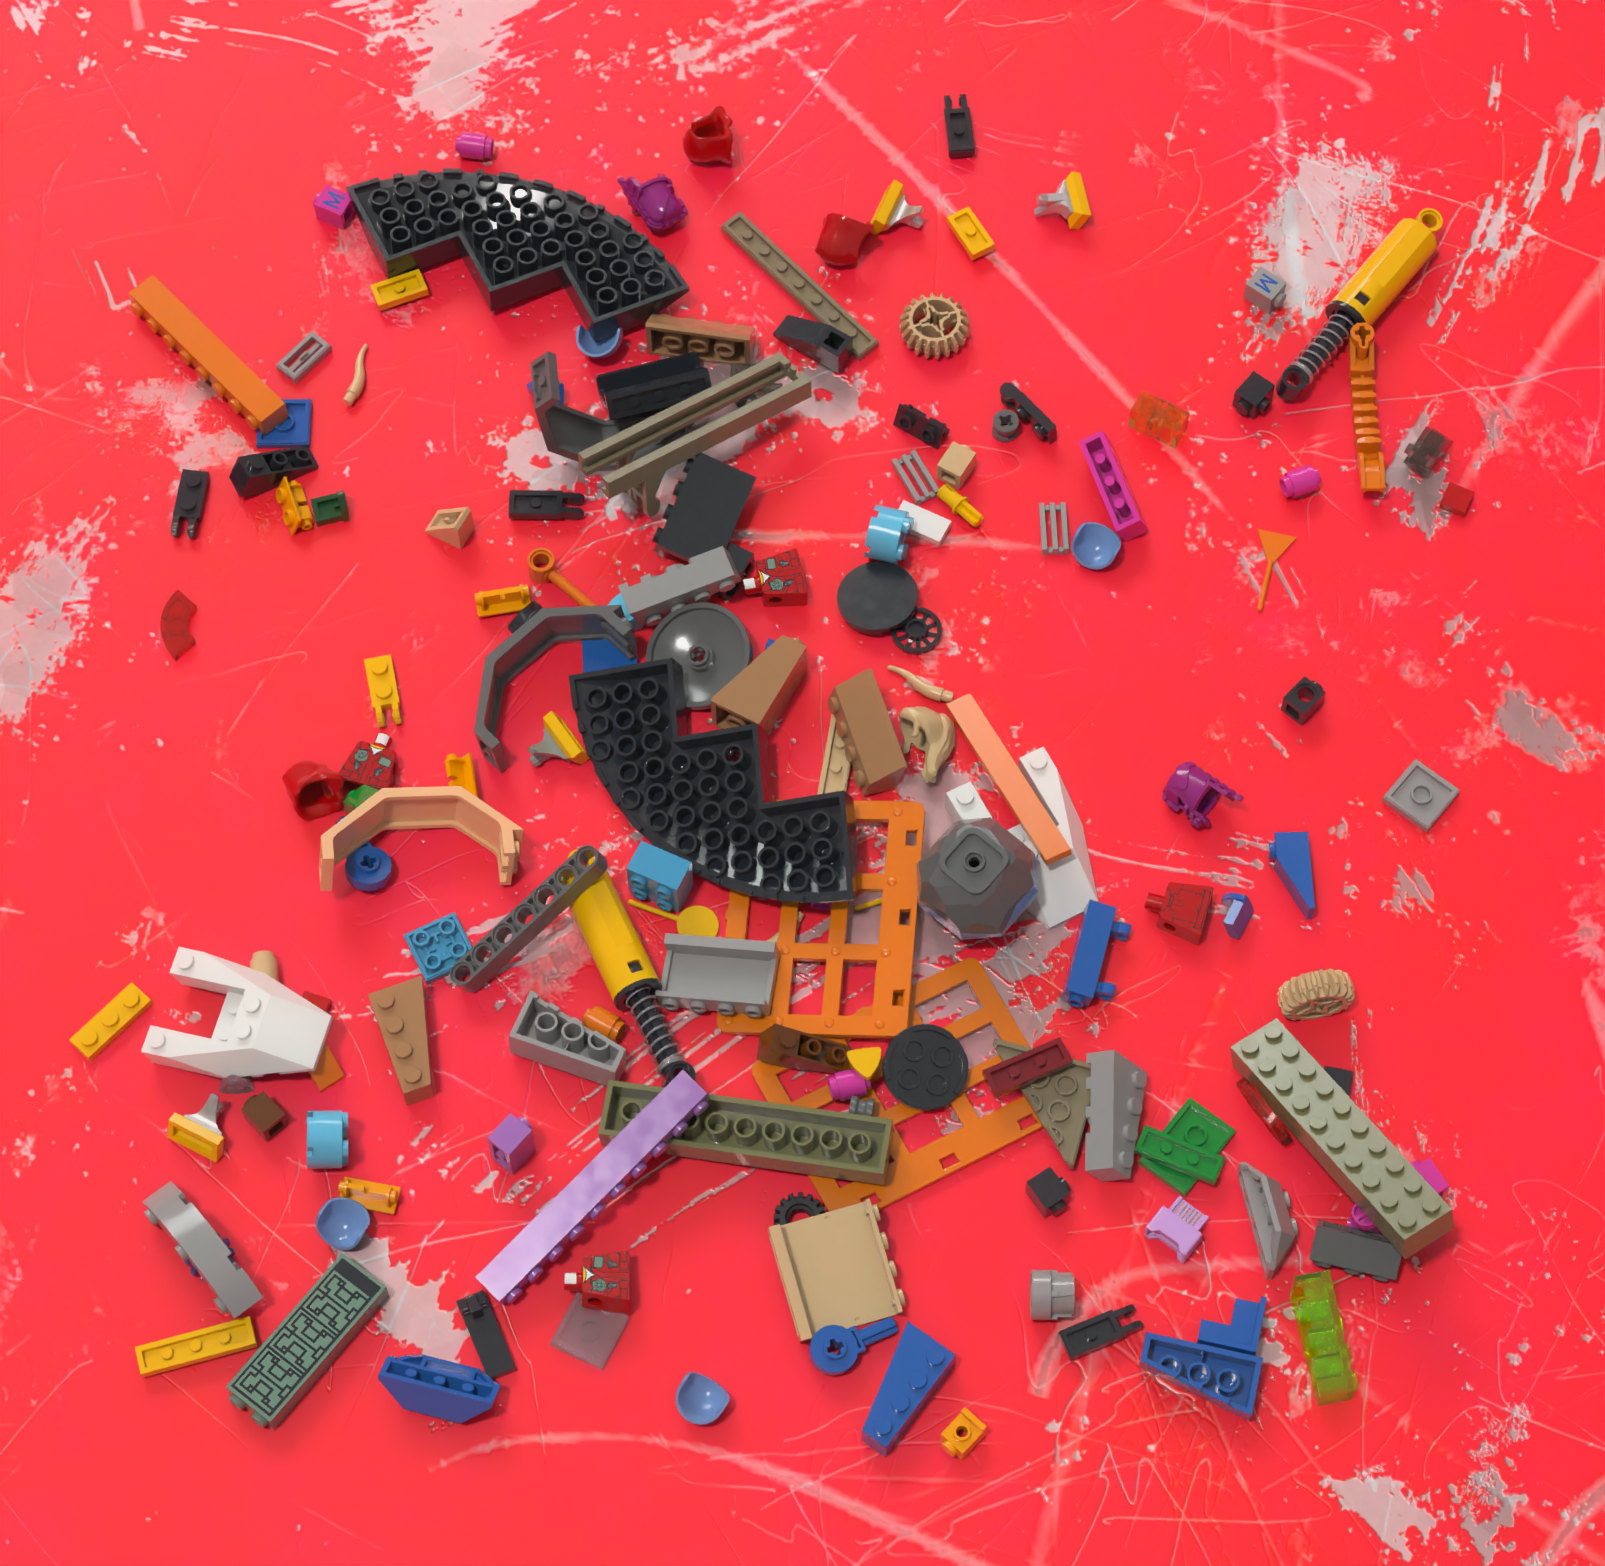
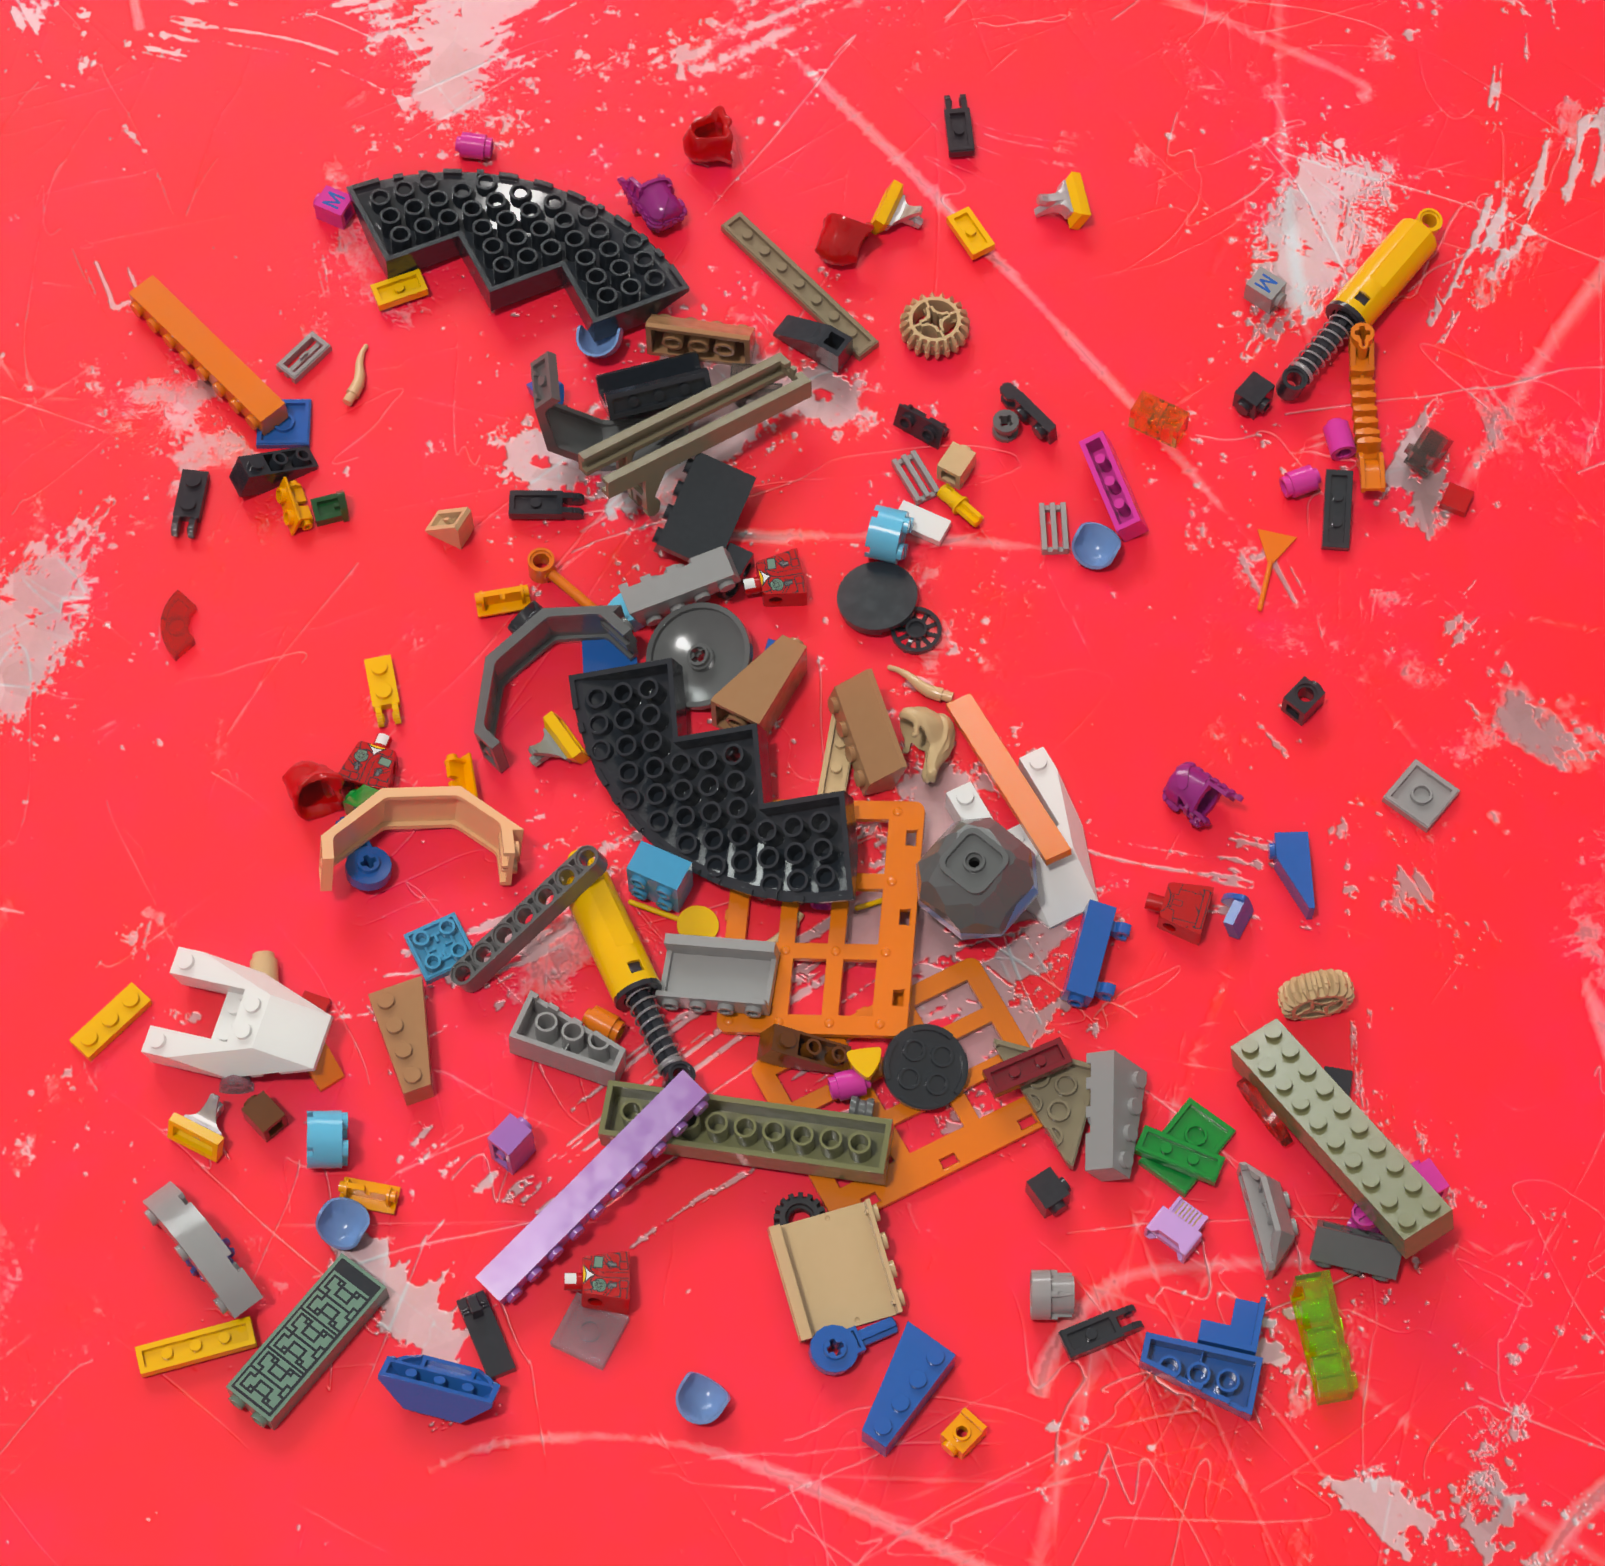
none -> black hinge [1321,469,1353,551]
none -> dark pink brick [1323,418,1357,461]

